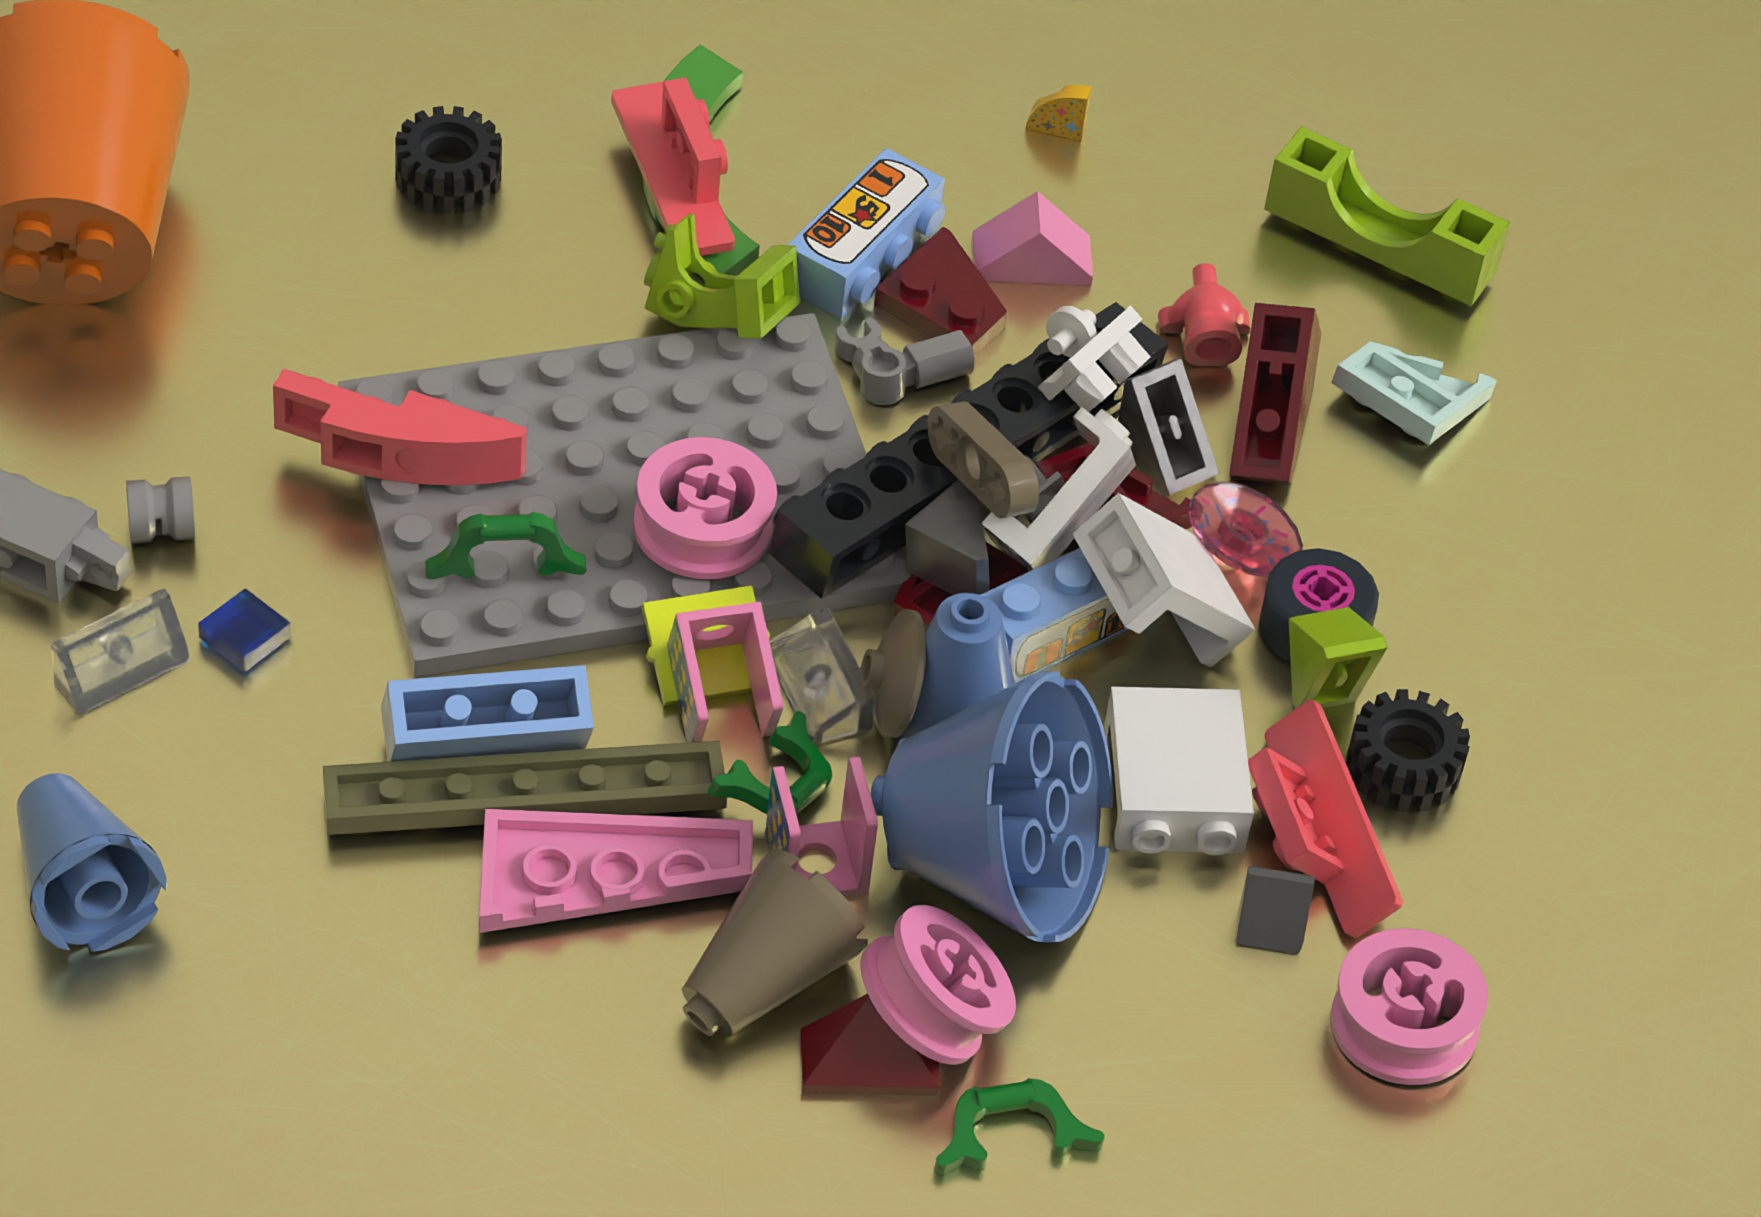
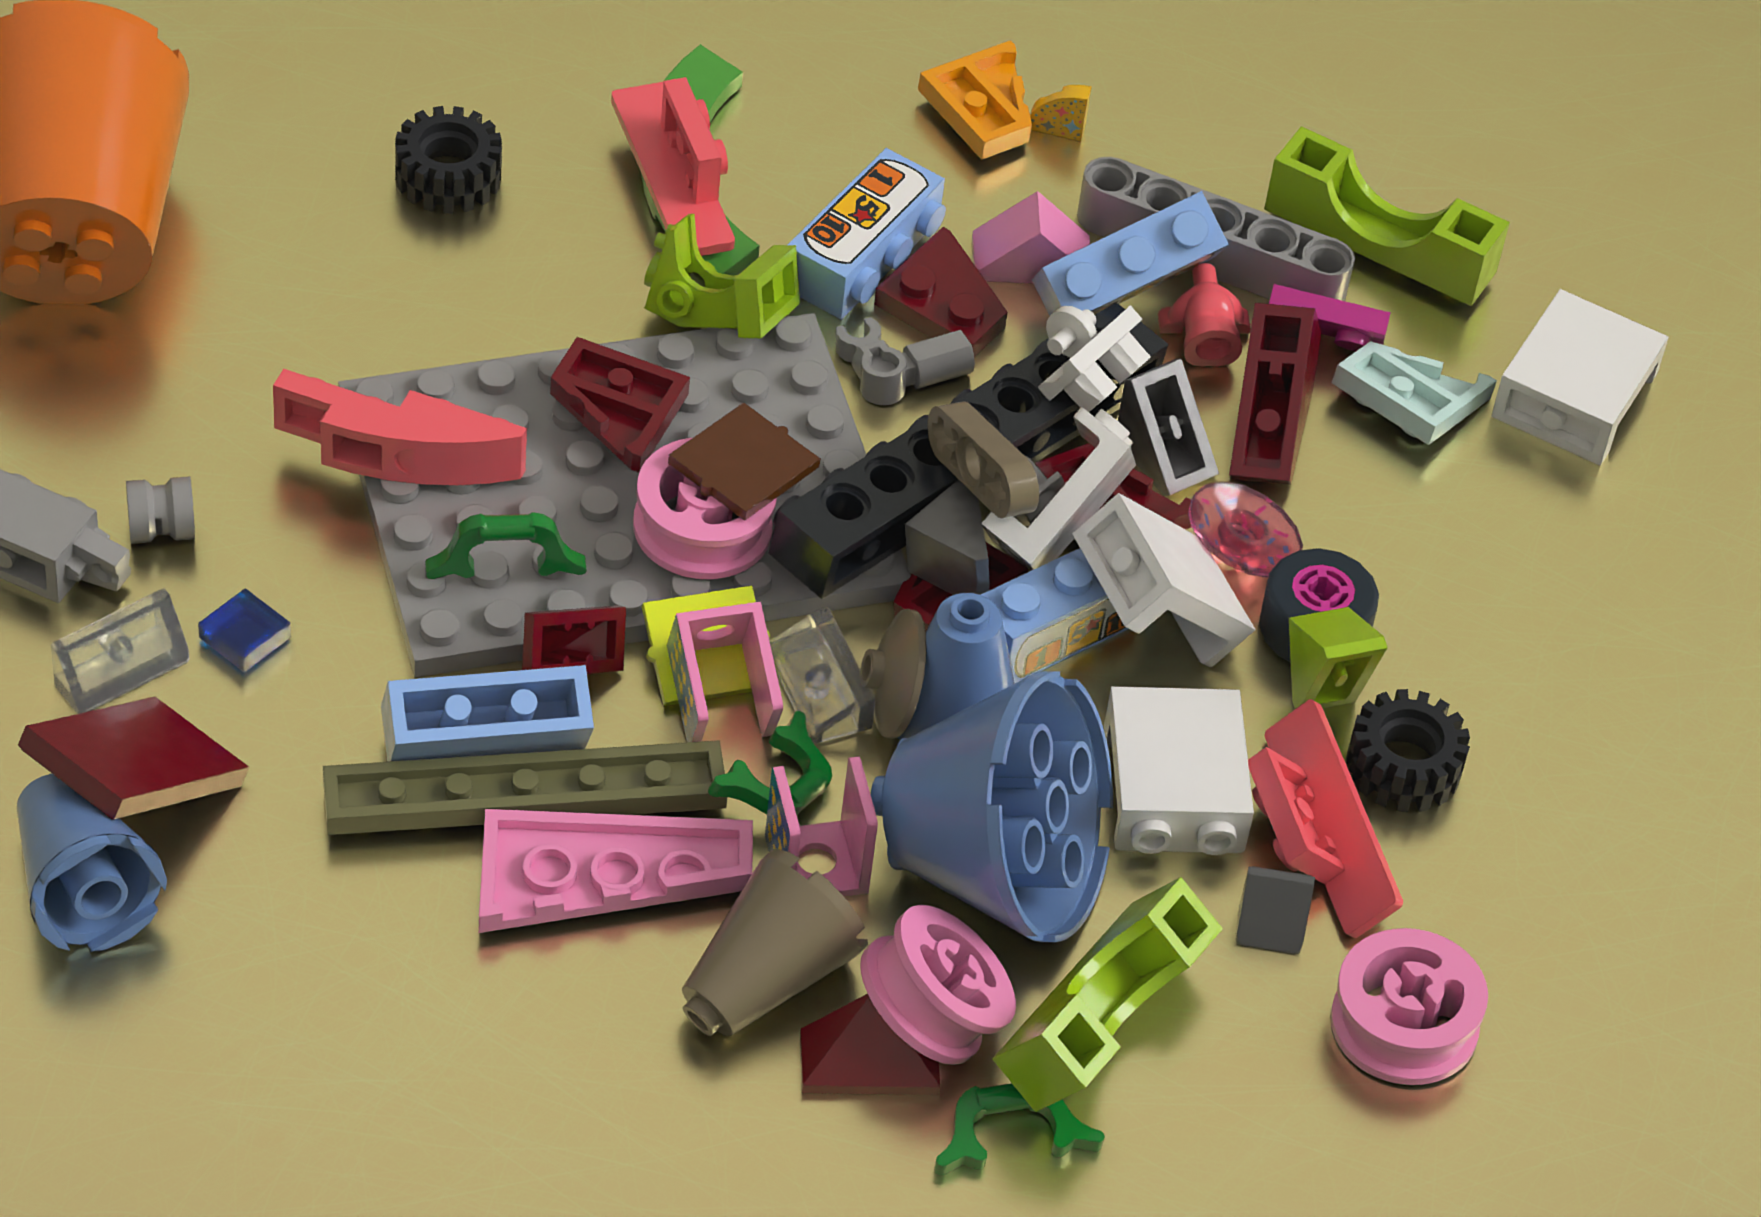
none -> dark red tile [18,696,250,820]
none -> dark red slope [522,605,626,674]
none -> dark red wing [550,337,690,473]
none -> reddish brown piece [668,403,821,520]
none -> light orange wing [918,40,1032,160]
none -> lime arch [992,877,1223,1112]
none -> light blue brick [1032,191,1229,316]
none -> light grey beam [1077,157,1355,301]
none -> dark pink plate [1269,284,1391,351]
none -> white panel [1491,289,1669,466]

